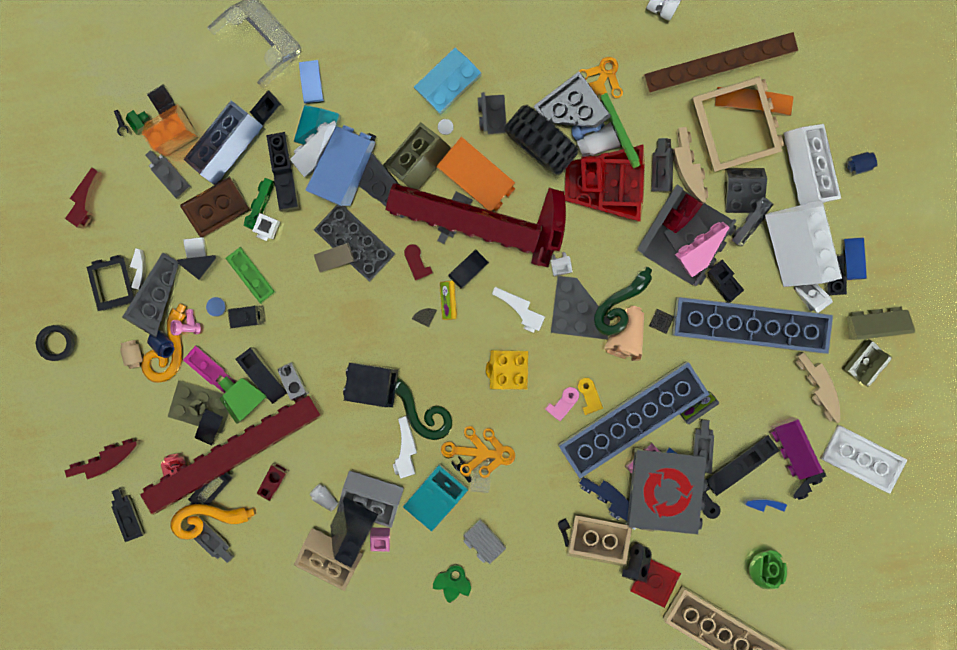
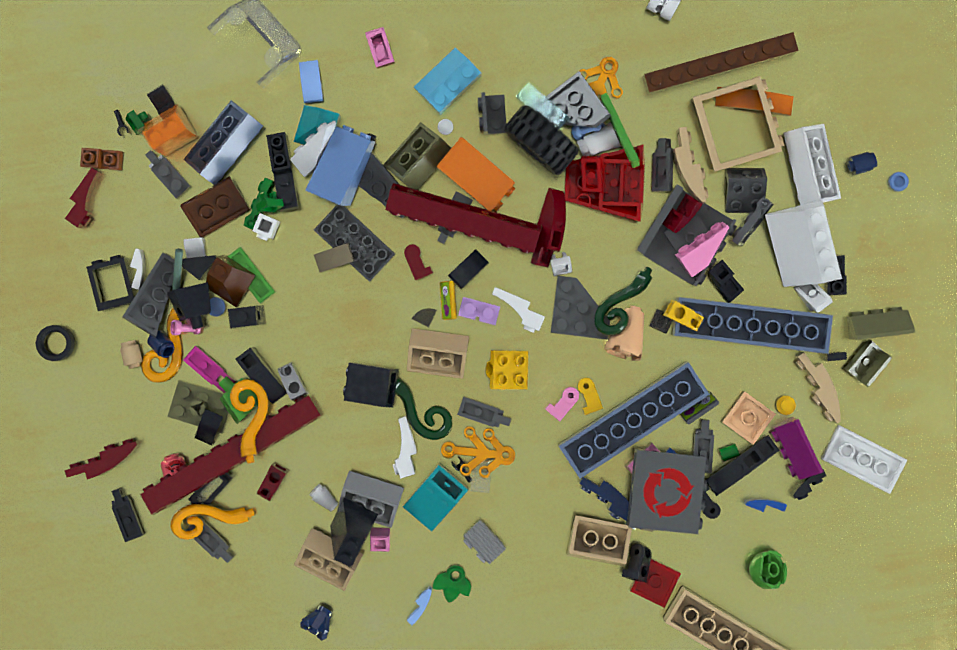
black slope [250,90,285,126] -> none
black hand [558,519,571,547] -> none
blue slope [844,238,867,280] -> none
none -> dark orange slope [80,148,123,171]
none -> black torso [168,282,211,330]
none -> sand green bar [172,249,183,290]
none -> reddish brown slope [206,255,256,307]
none -> light orange plant [230,379,268,464]
none -> green tile [256,191,283,212]
none -> dark blue rock [300,605,332,641]
none -> bright pink slope [365,27,394,67]
none -> tan slope [407,328,469,379]
none -> light blue slope [407,586,432,625]
none -> dark grey hinge [457,397,512,428]
none -> lavender piece [458,297,500,325]
none -> clear light blue tile [516,82,569,129]
none -> yellow leg [663,300,704,331]
none -> green hinge [719,443,740,462]
none -> light nougat plate [722,391,776,445]
none -> yellow plate [776,396,796,415]
none -> black tile [824,351,847,361]
none -> medium blue tile [888,172,909,192]

